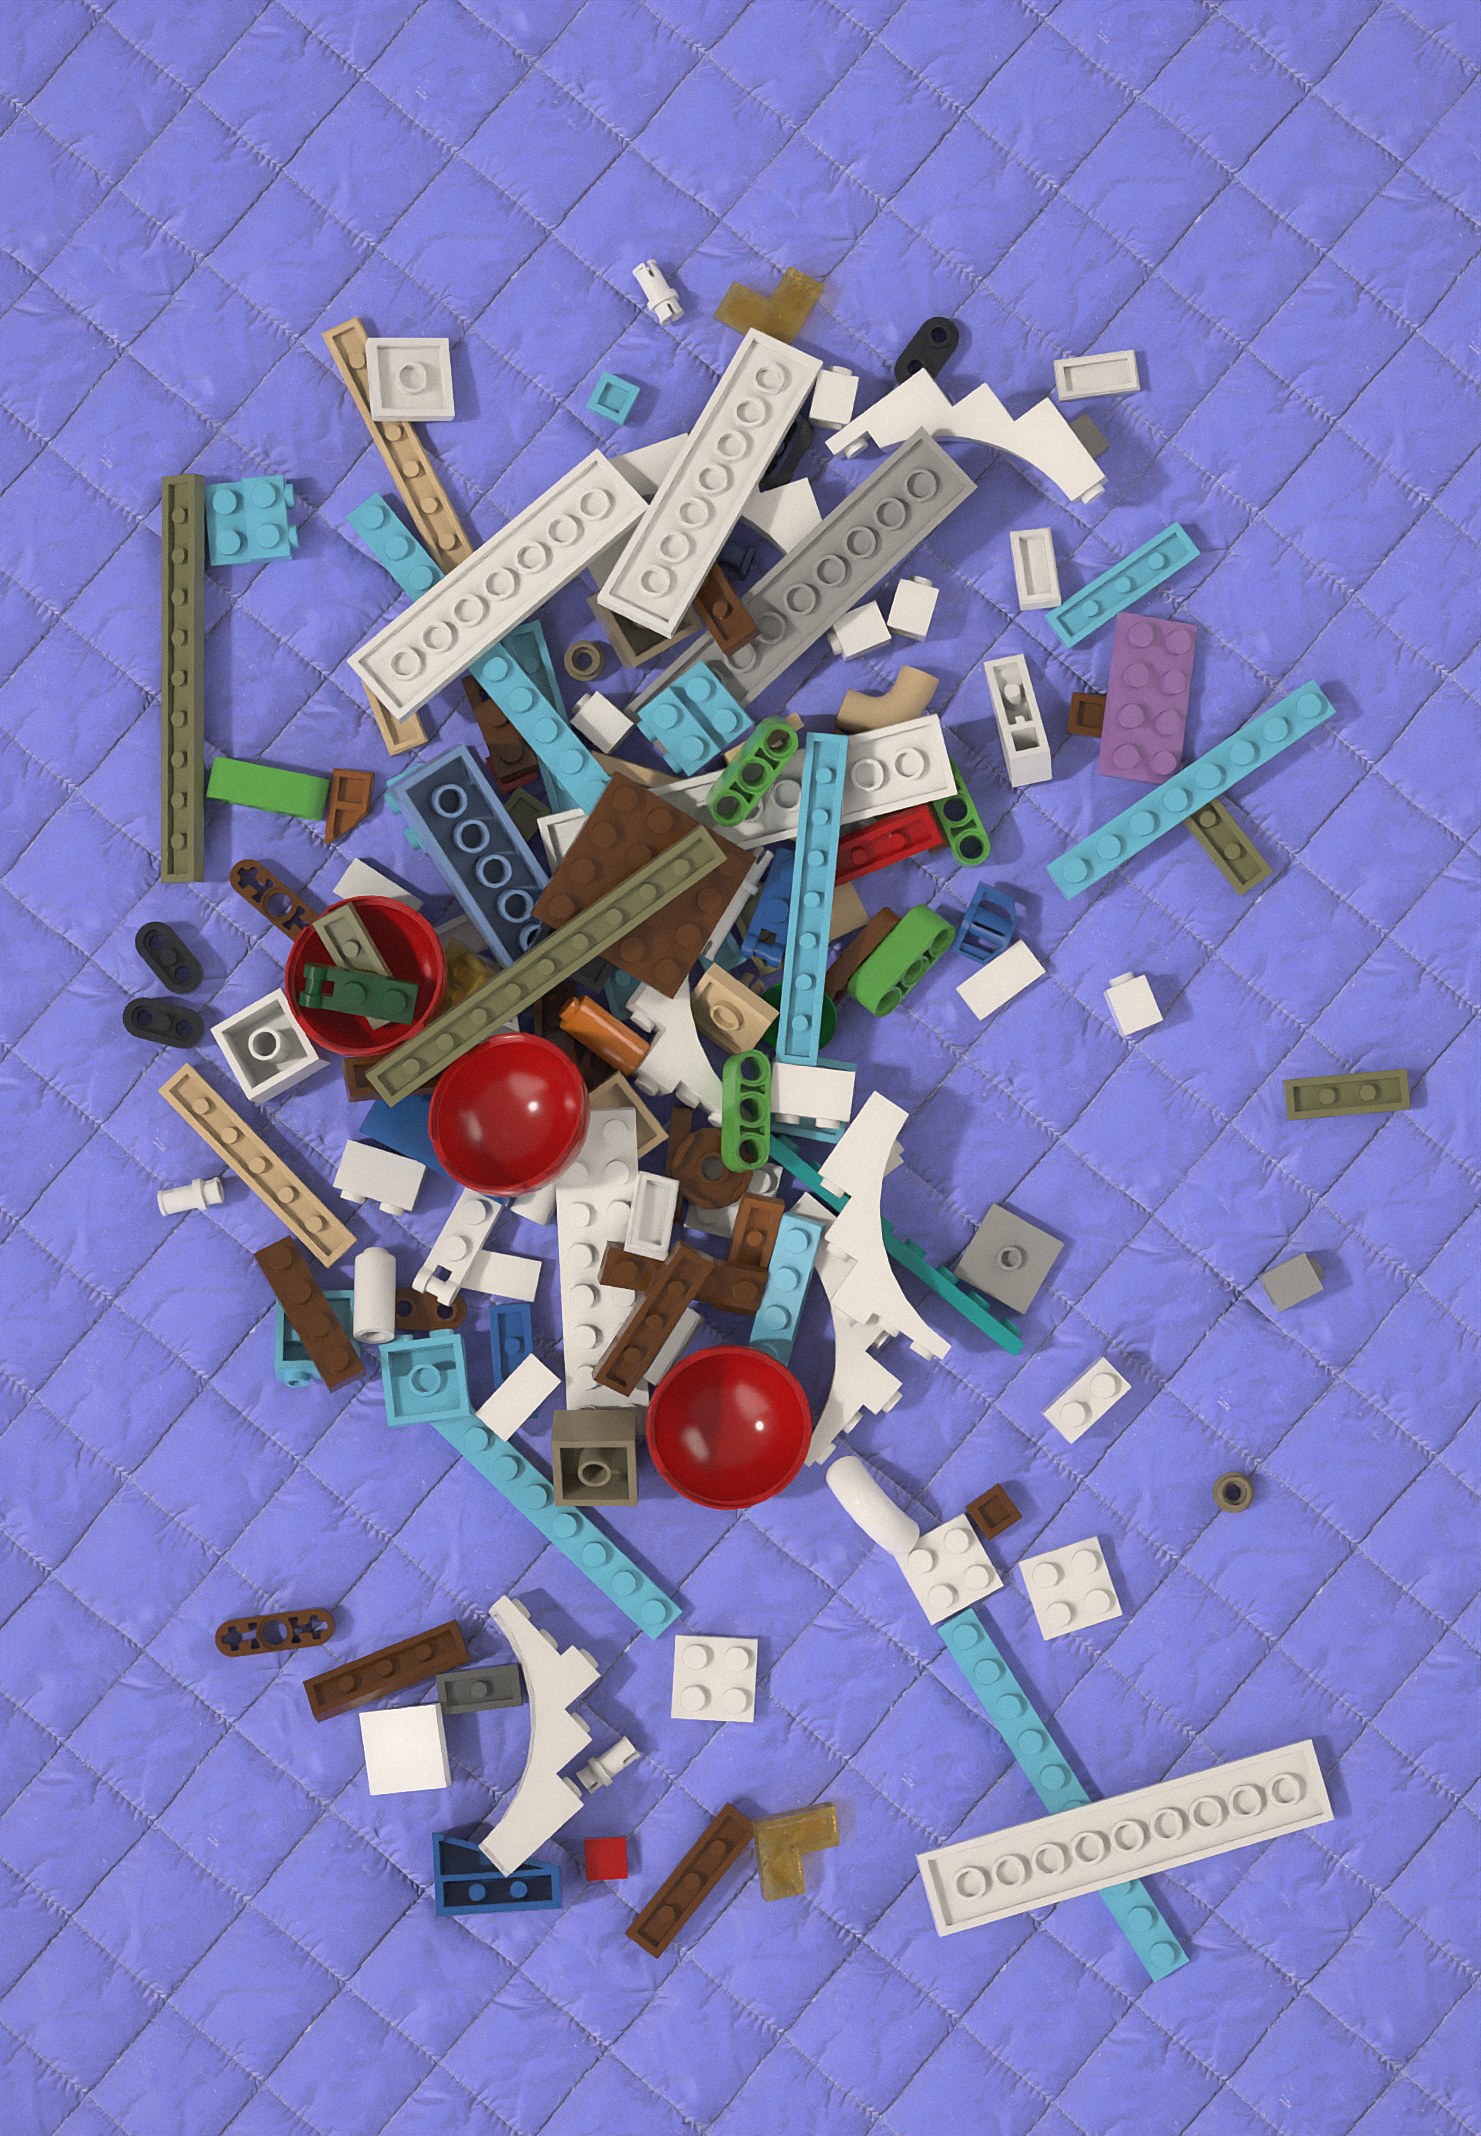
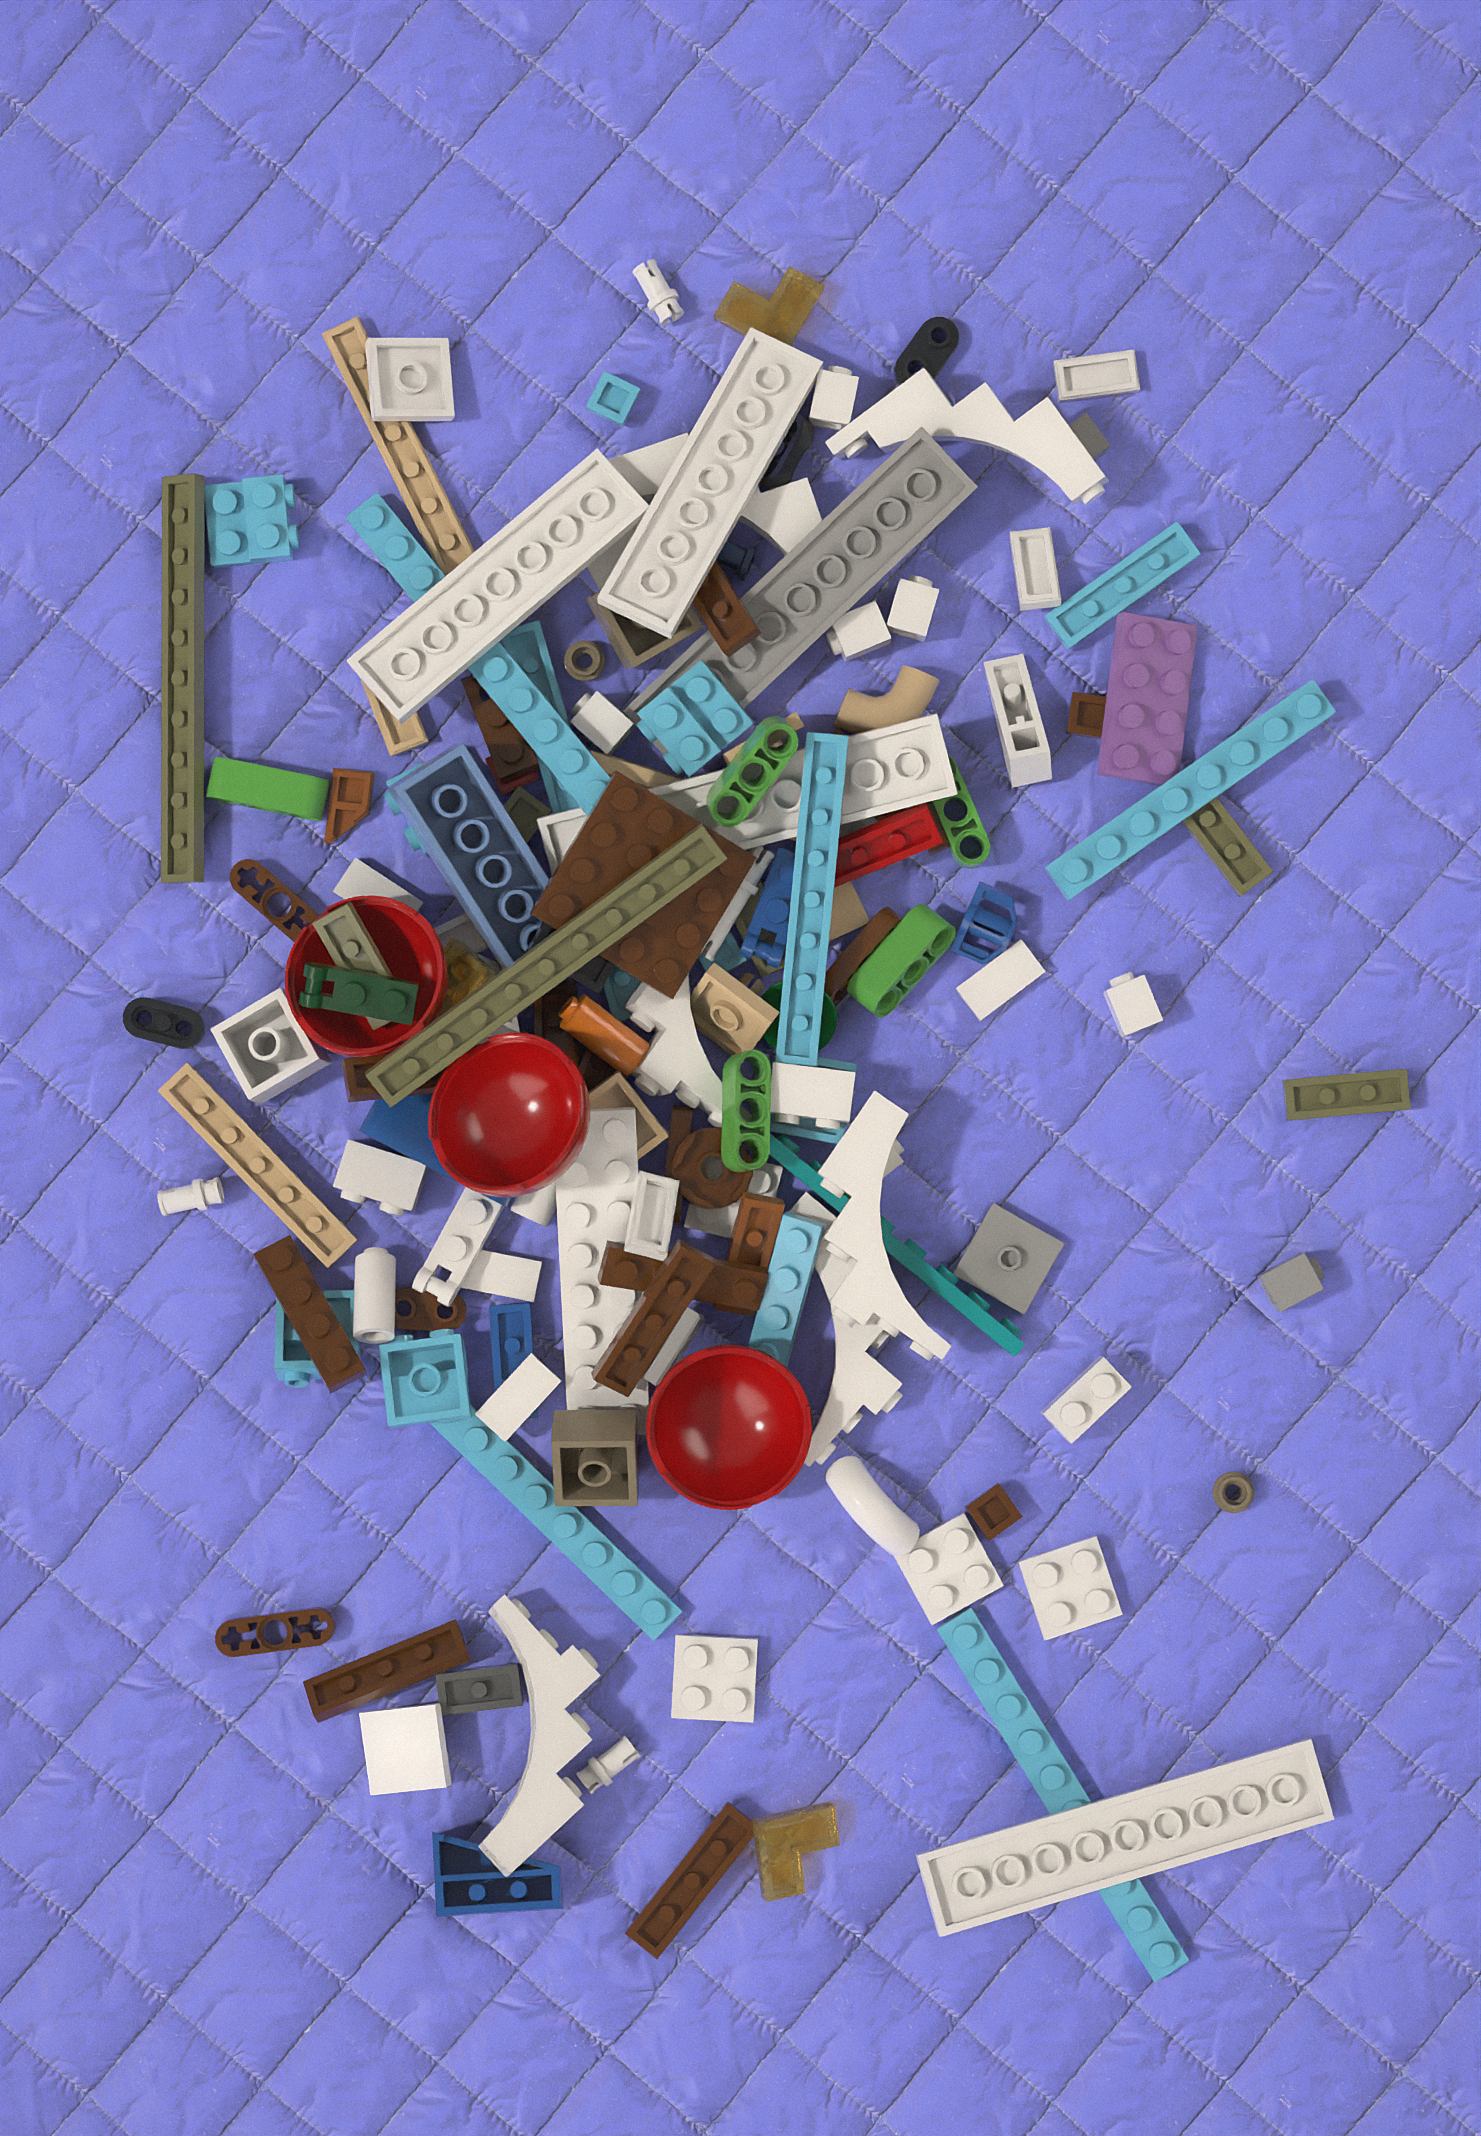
black plate [135,921,204,995] -> none
red tile [584,1835,628,1881] -> none

